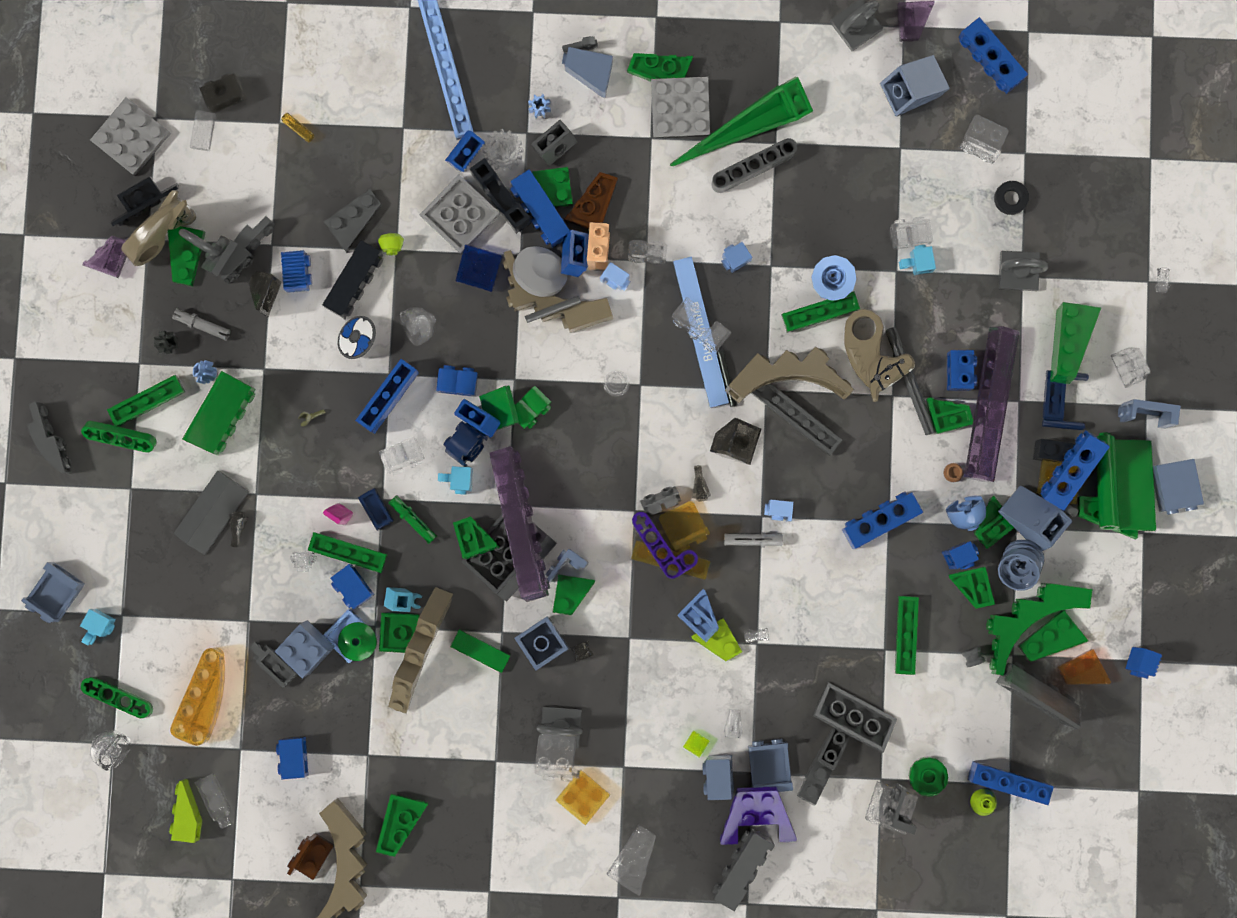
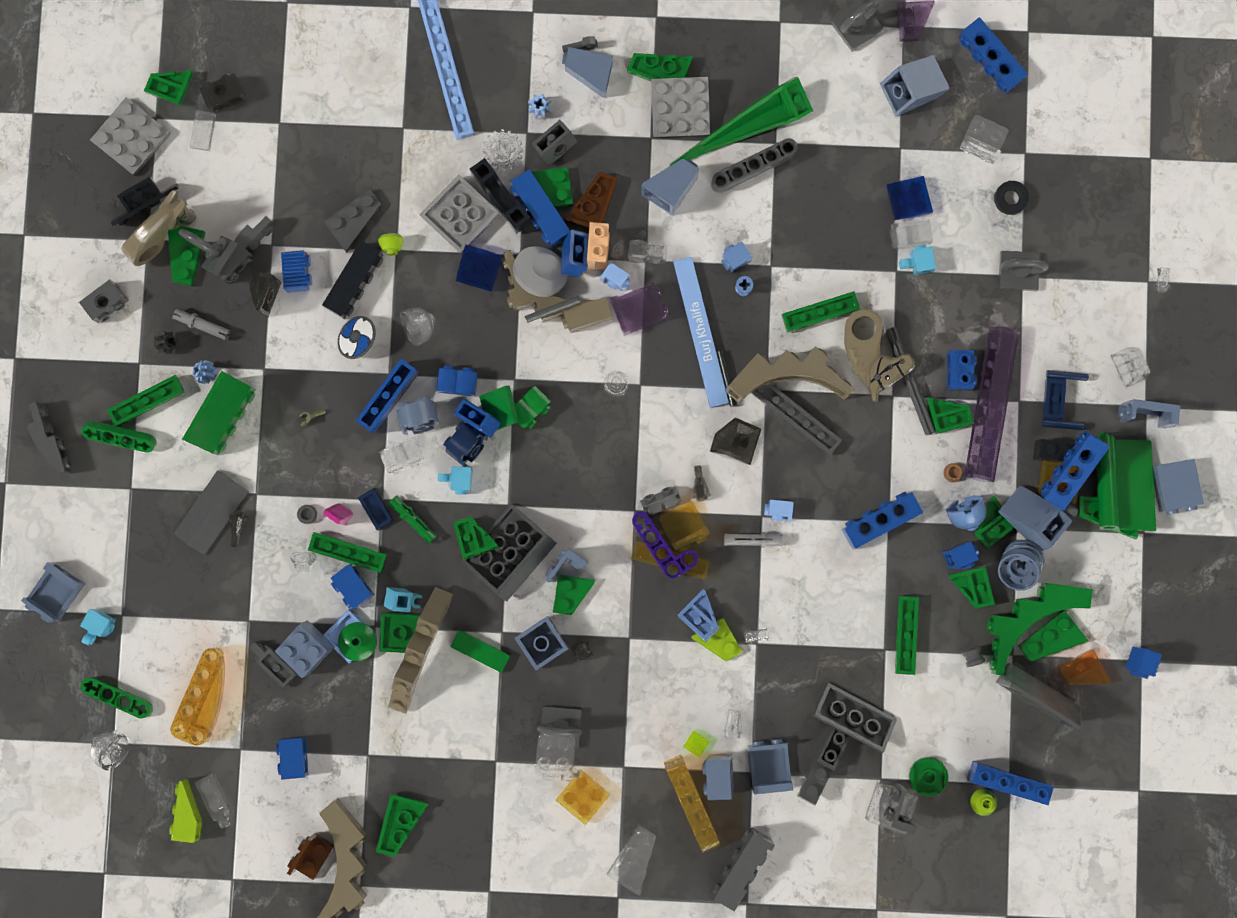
clear purple wing [82,236,127,279] -> none
clear yellow axle [281,113,314,142] -> none
blue brick [445,130,485,172] -> none
clear purple brick [489,446,550,602] -> none
clear arch [672,297,732,353] -> none
wing [720,787,797,845] -> none
light blue hat [811,255,856,301] -> none
green wedge [1050,302,1101,384] -> none
none -> dark grey brick [79,279,129,323]
none -> green wing [144,70,194,106]
none -> dark grey tile [297,505,317,524]
none -> sand blue brick [397,396,440,435]
none -> clear purple panel [610,282,669,336]
none -> sand blue slope [641,159,699,215]
none -> clear yellow beam [664,754,721,853]
none -> medium blue bush [735,276,753,296]
none -> clear blue plate [886,176,933,222]

